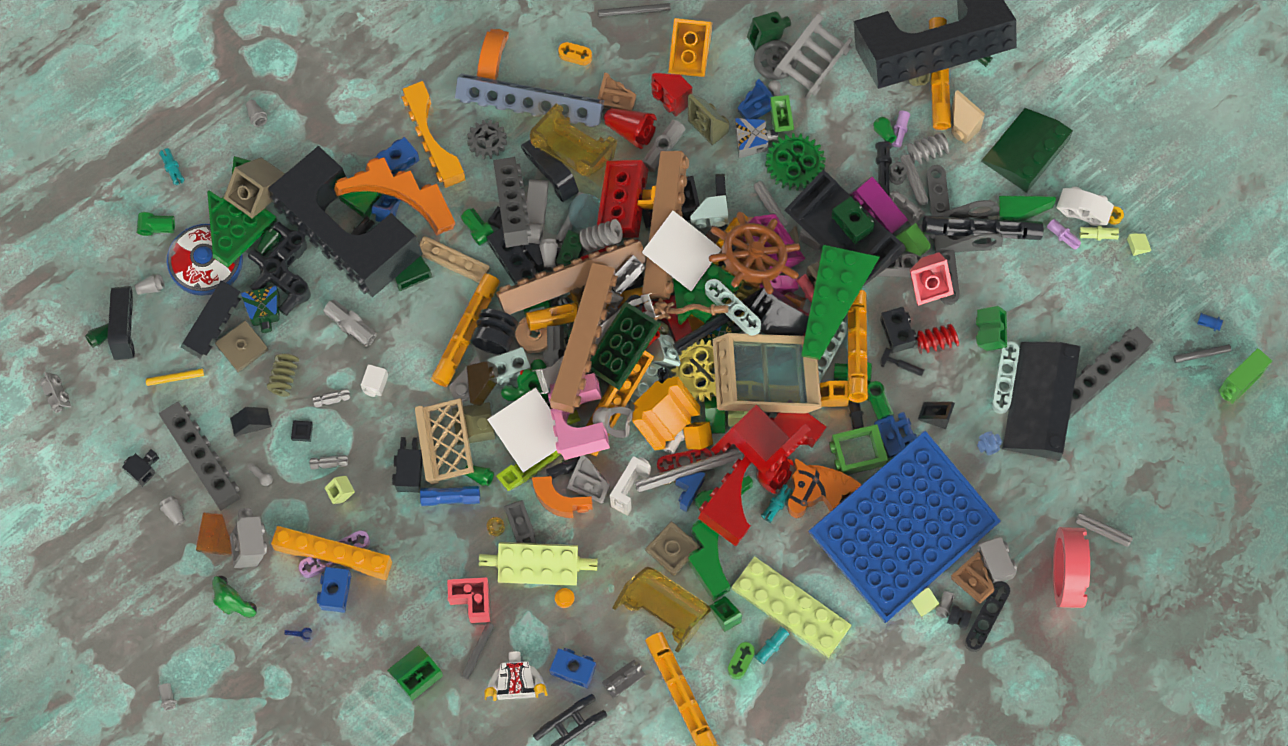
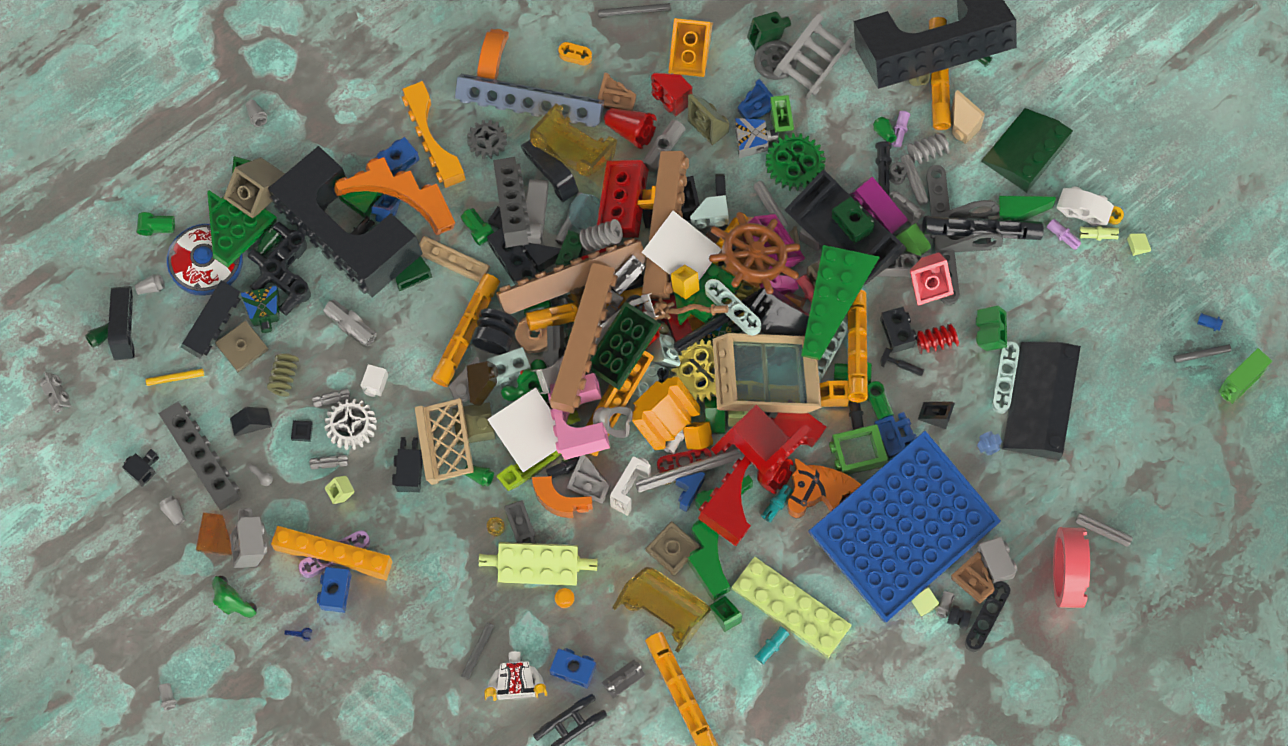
teal pin [159,148,185,185] -> none
green slope [387,645,443,701] -> none
blue axle [420,486,480,506] -> none
coral brick [447,577,490,623] -> none
light grey cone [539,239,558,268] -> none
bright green beam [728,642,755,680] -> none
light grey piece [768,80,781,96] -> none
dark grey brick [1069,326,1154,420] -> none
none -> white gear [324,399,377,450]
none -> yellow panel [671,265,700,299]

